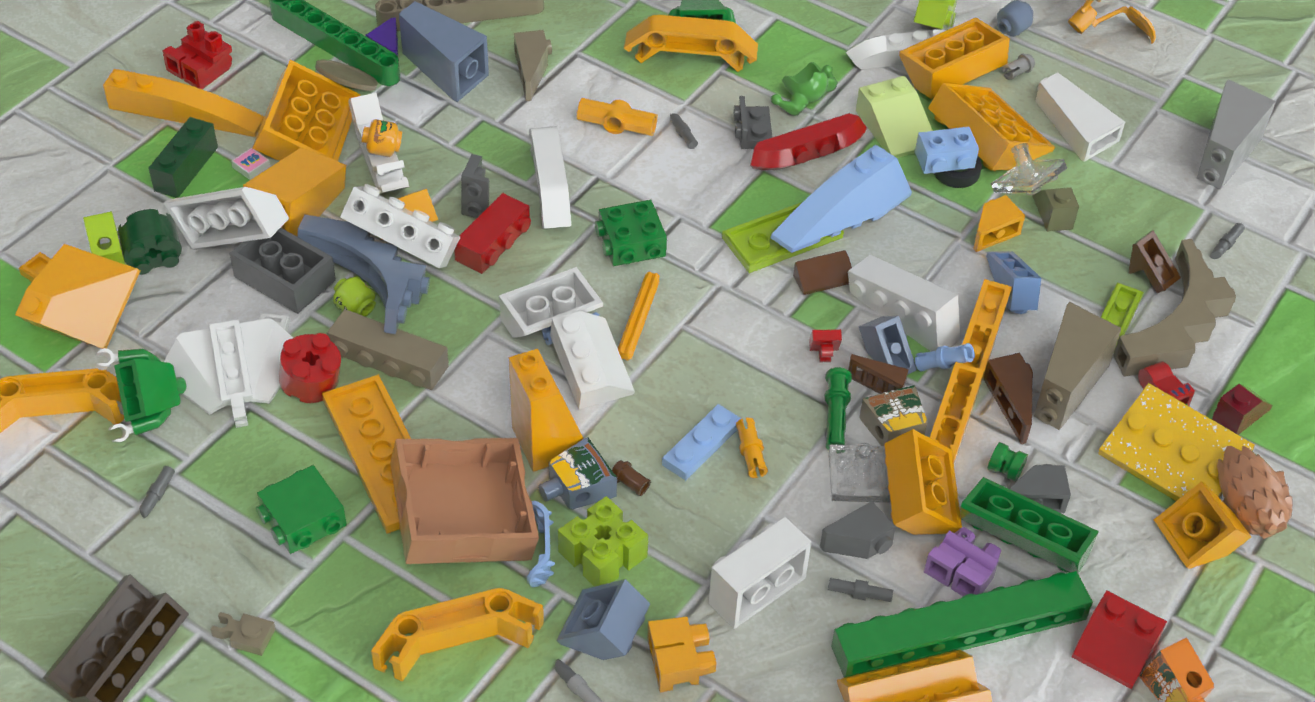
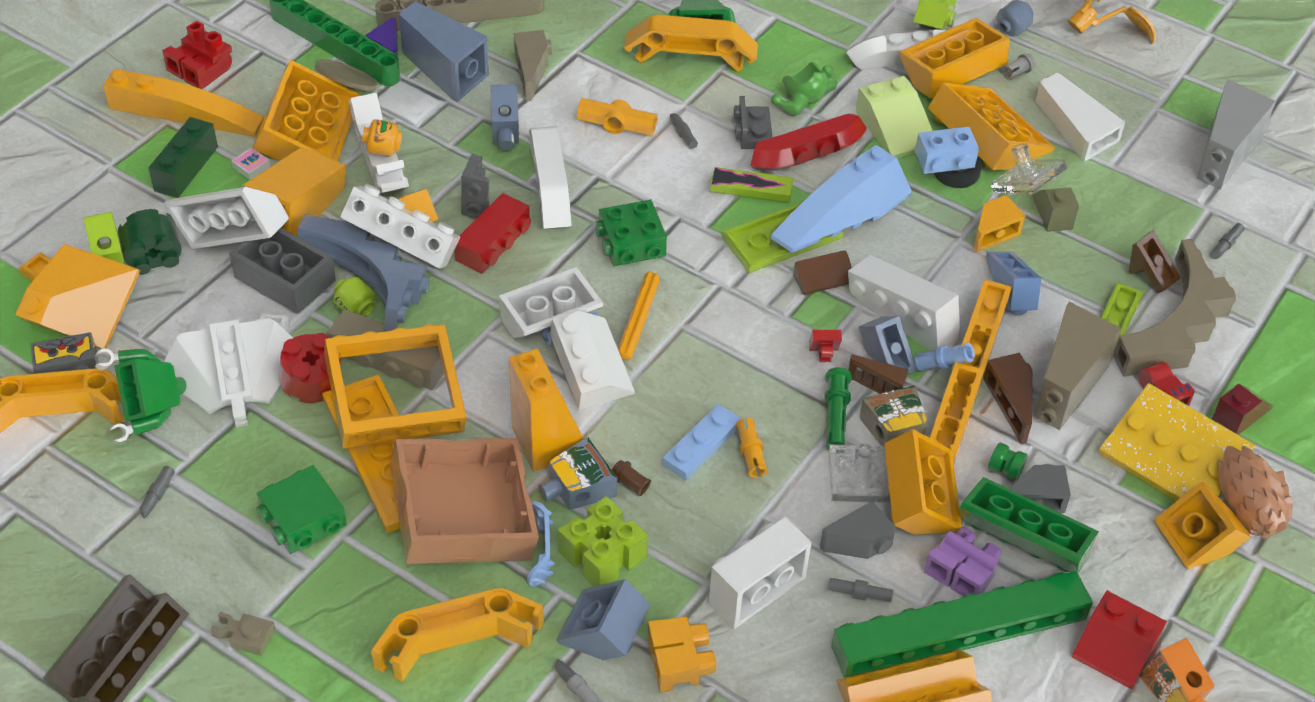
none -> dark grey brick [30,332,99,374]
none -> light orange window [324,324,467,449]
none -> sand blue torso [490,84,519,151]
none -> lime tile [710,167,793,202]

